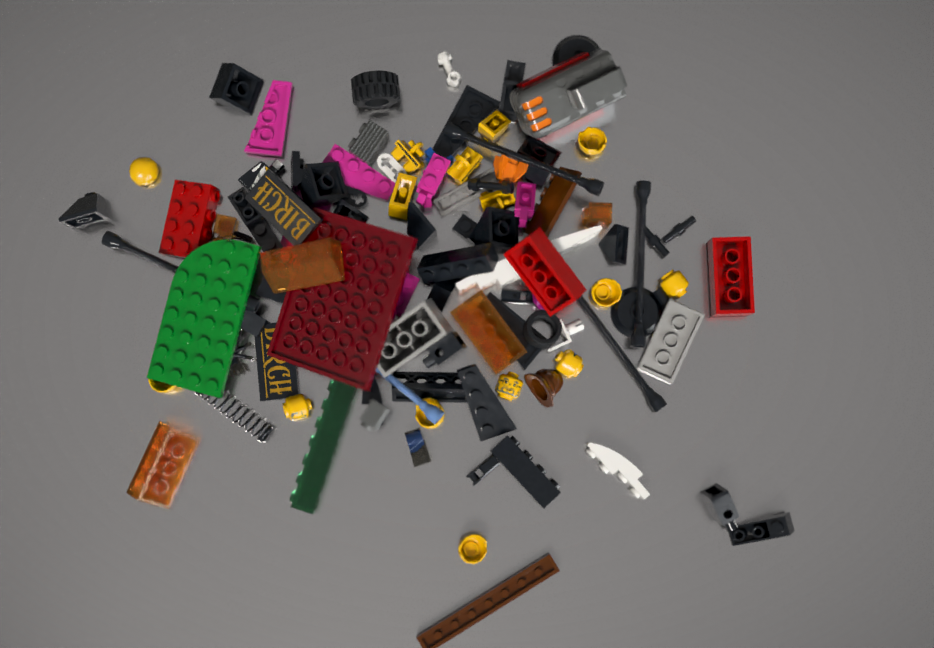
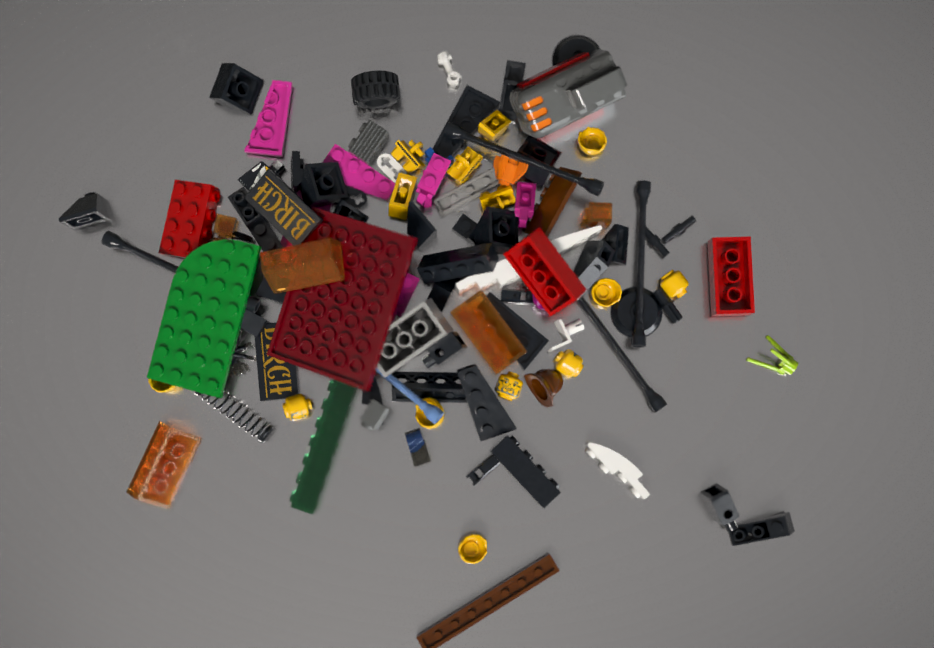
yellow hair [129,157,159,186] -> none
black bar [468,178,514,194] -> none
black tyre [523,310,562,349] -> none
light grey tile [637,298,705,384] -> none
none -> black slope [574,240,615,300]
none -> lime plant [747,335,798,375]

